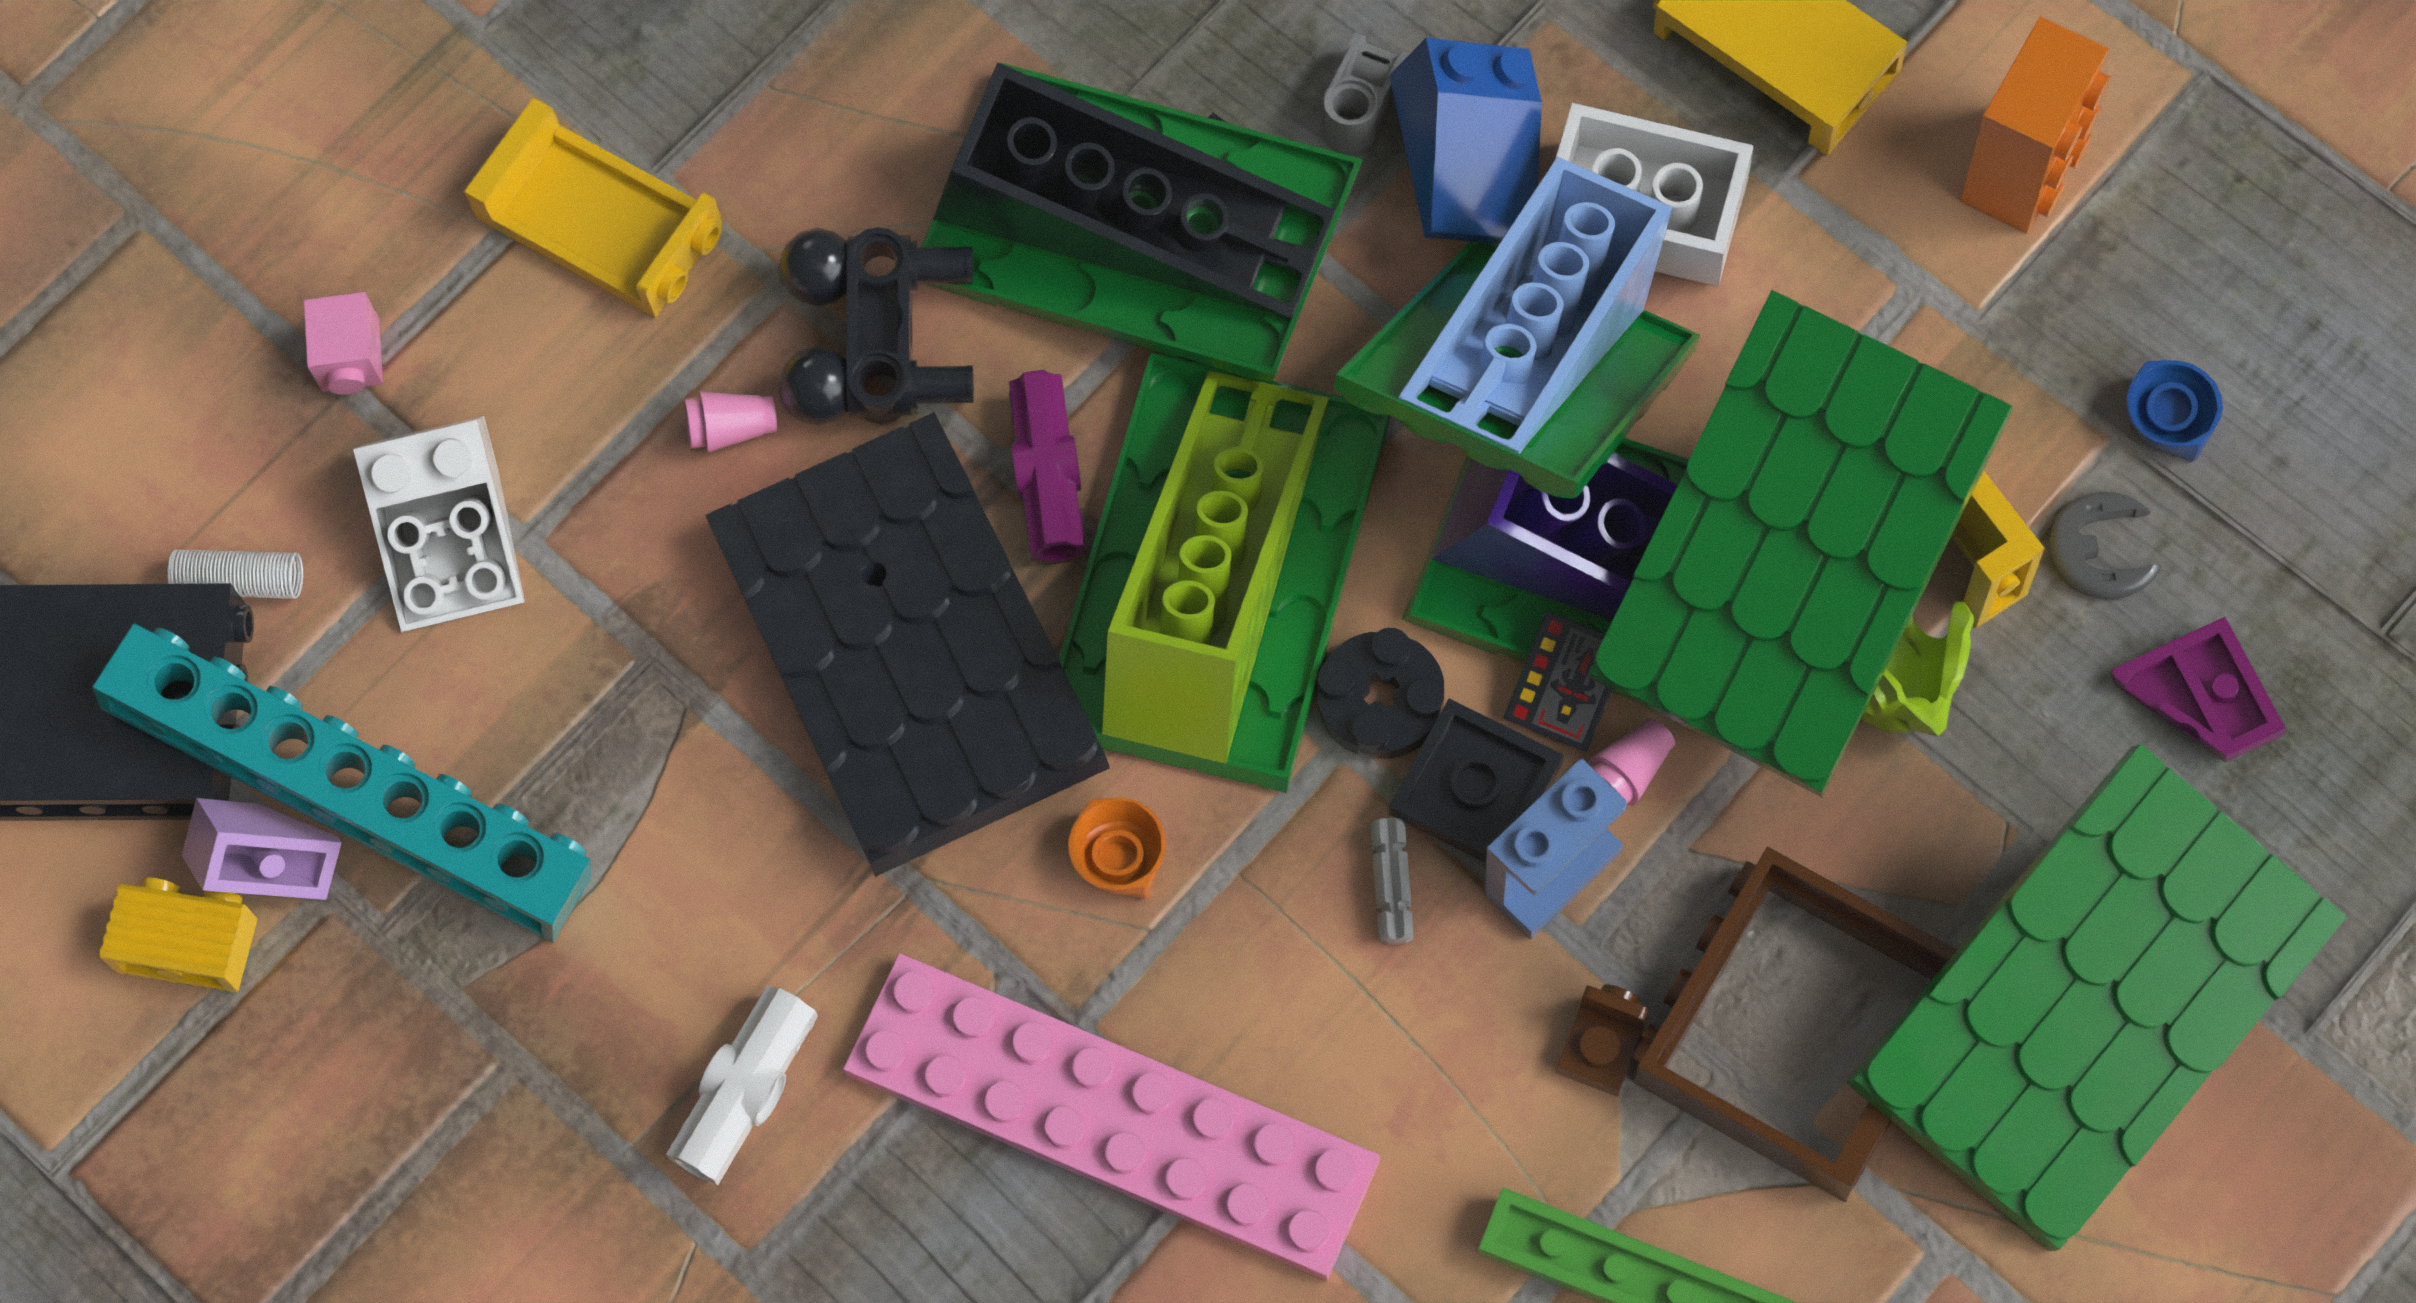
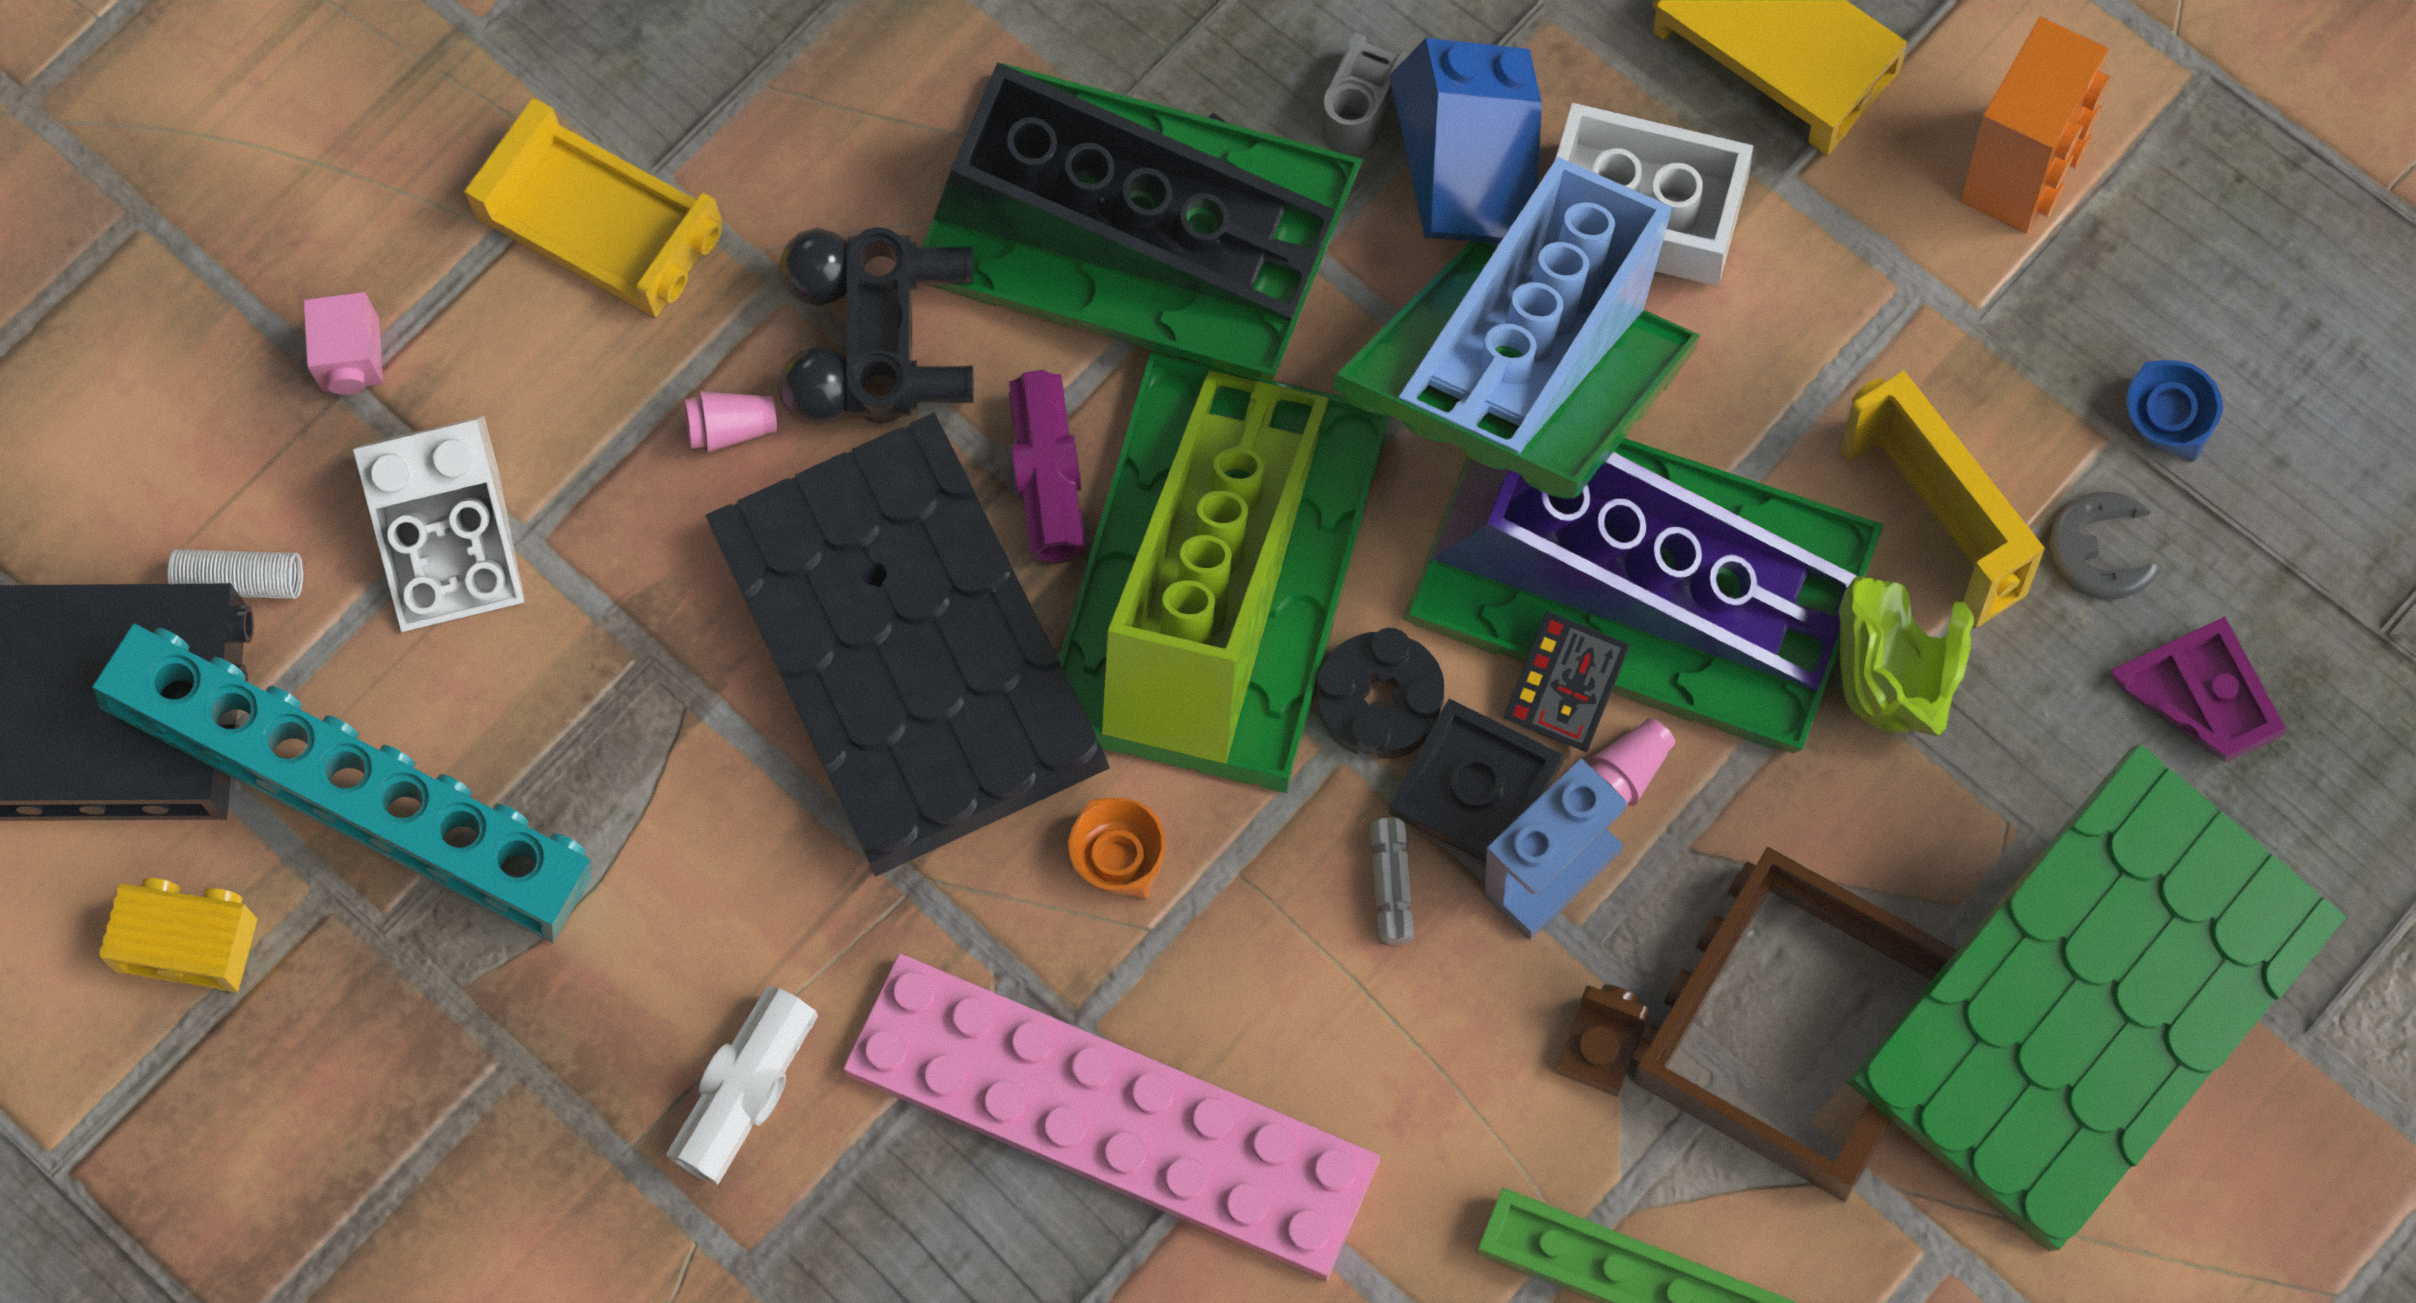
lavender slope [182,798,342,900] -> none
green piece [1589,289,2013,797] -> none

